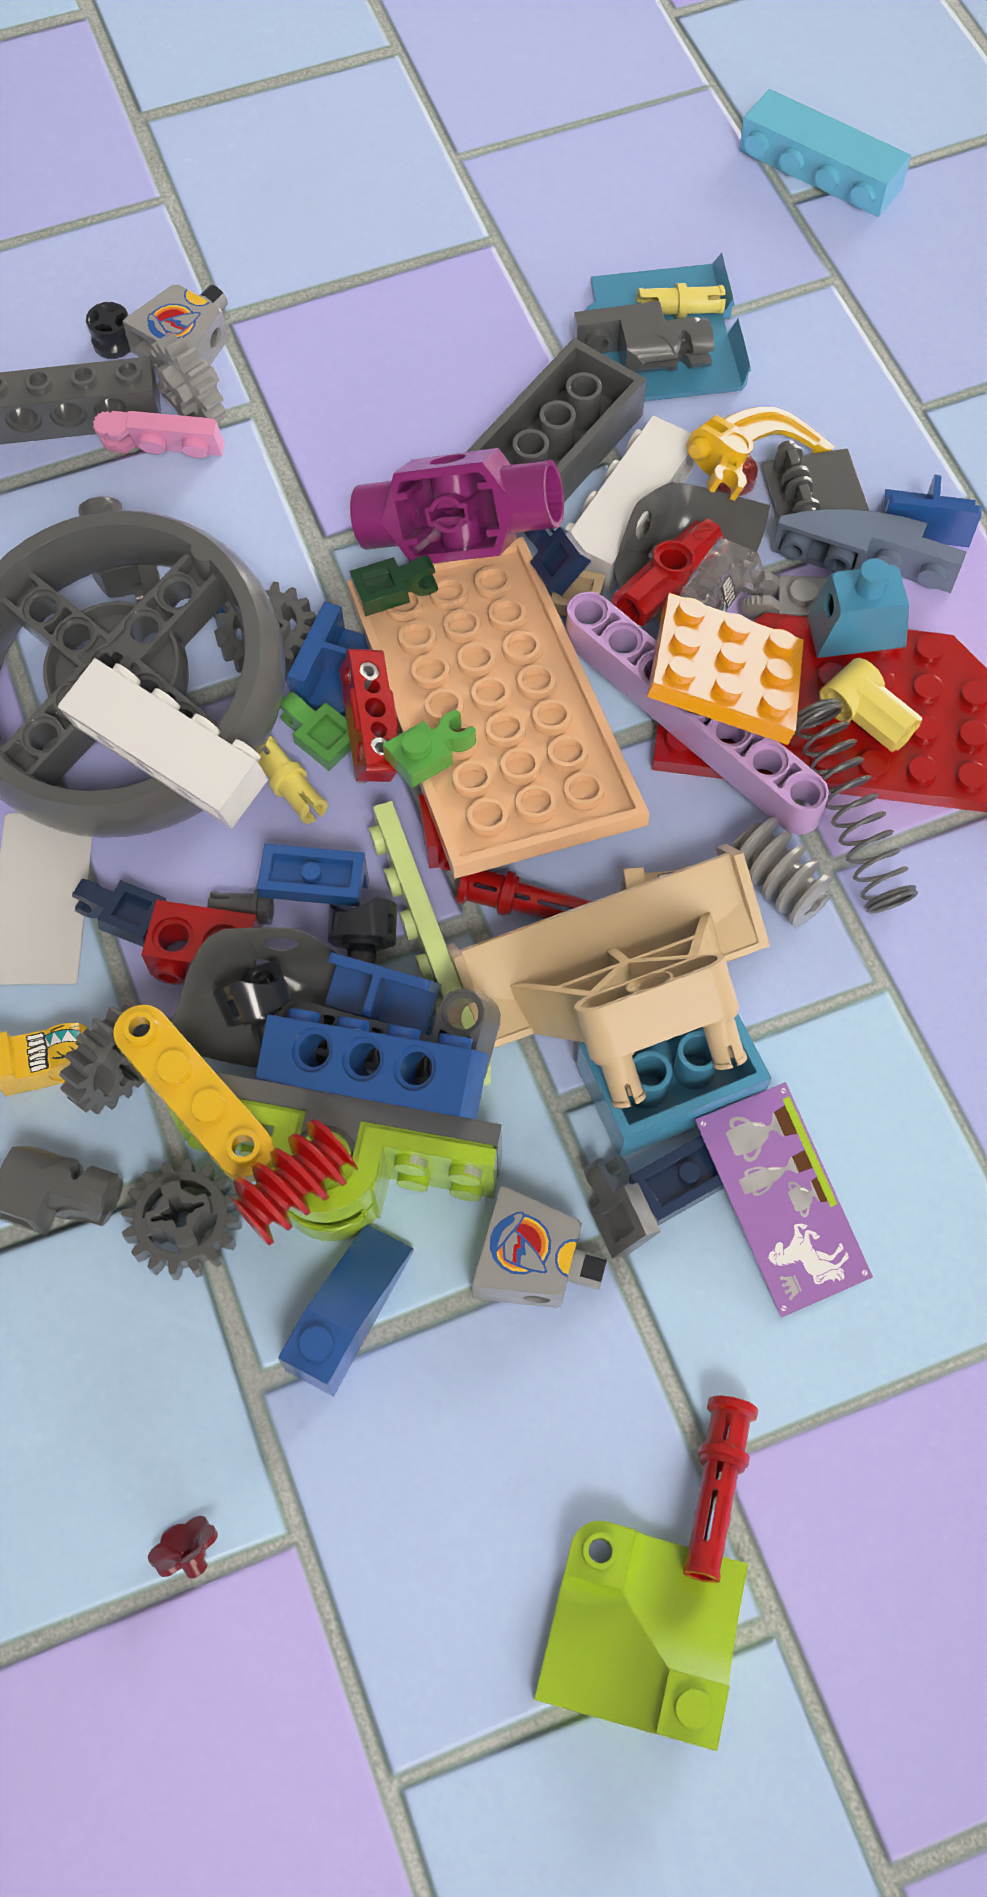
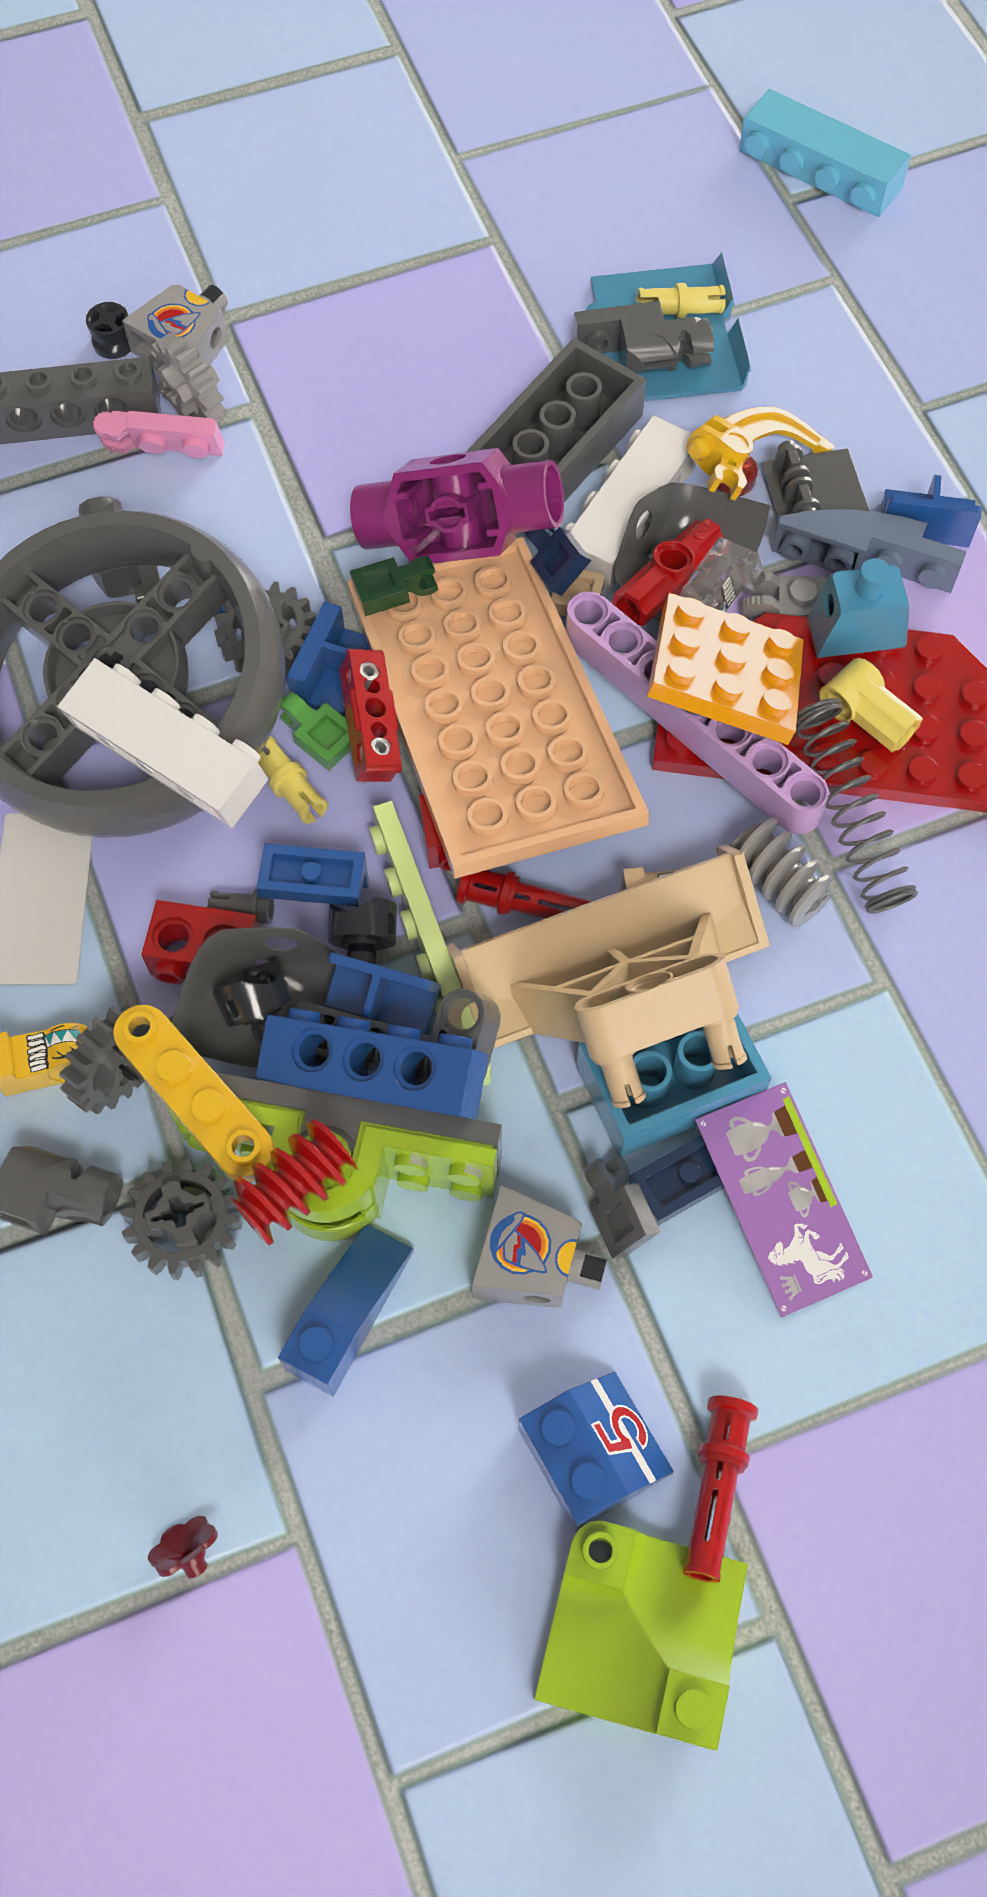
dark blue plate [72,879,166,947] -> none
bright green plate [382,710,477,788] -> none
none -> blue slope [518,1372,674,1532]

